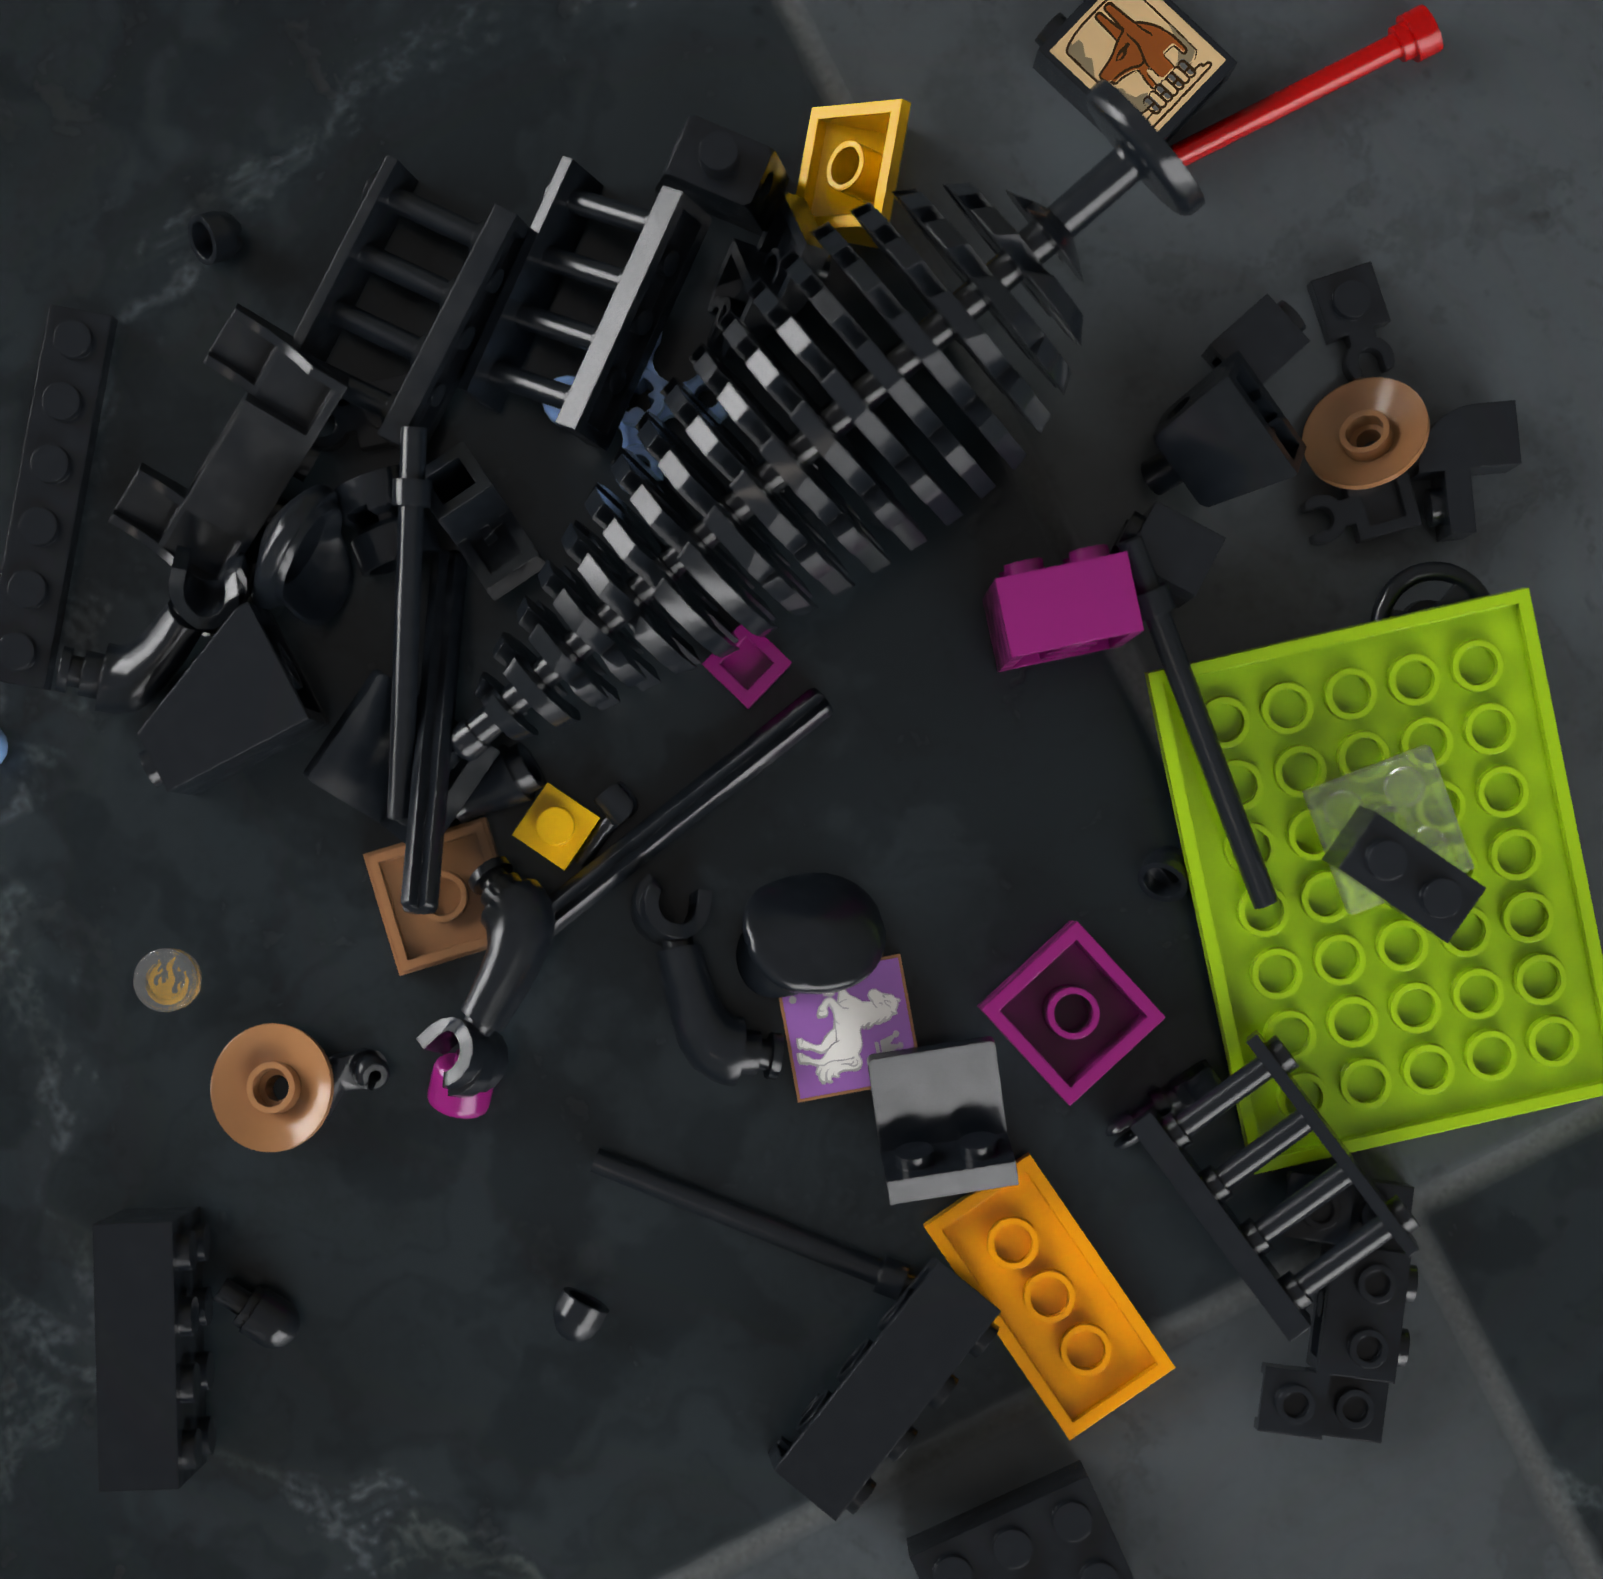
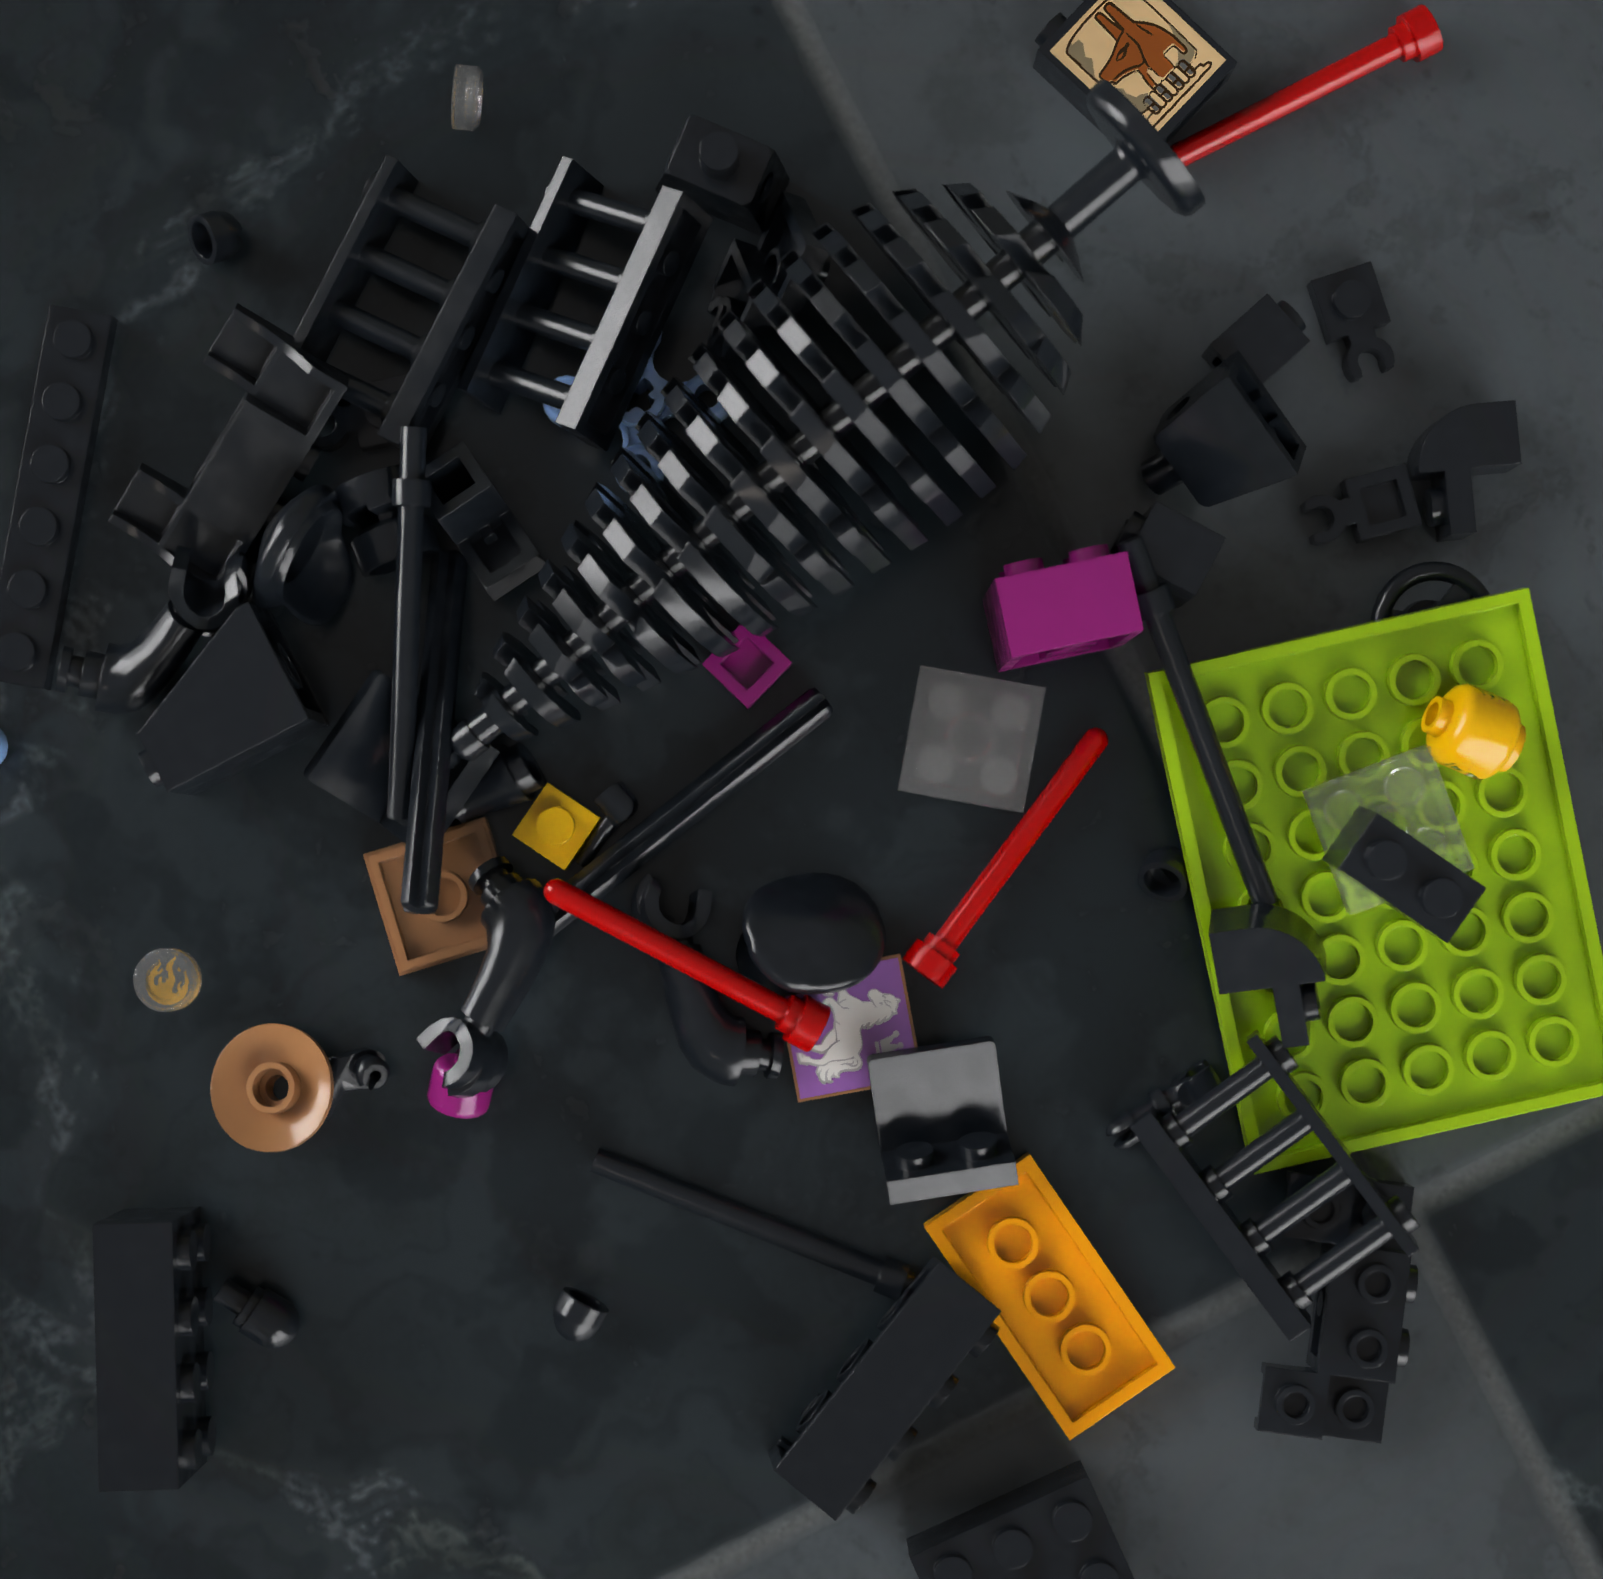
yellow slope [796,99,911,248] -> none
magenta brick [977,920,1166,1106] -> none
medium nougat dish [1302,377,1430,490] -> none
none -> clear tile [451,64,483,131]
none -> red piece [543,878,831,1052]
none -> clear plate [897,665,1046,813]
none -> red piece [902,727,1108,989]
none -> black brick [1209,904,1326,1048]
none -> yellow head [1421,684,1526,779]

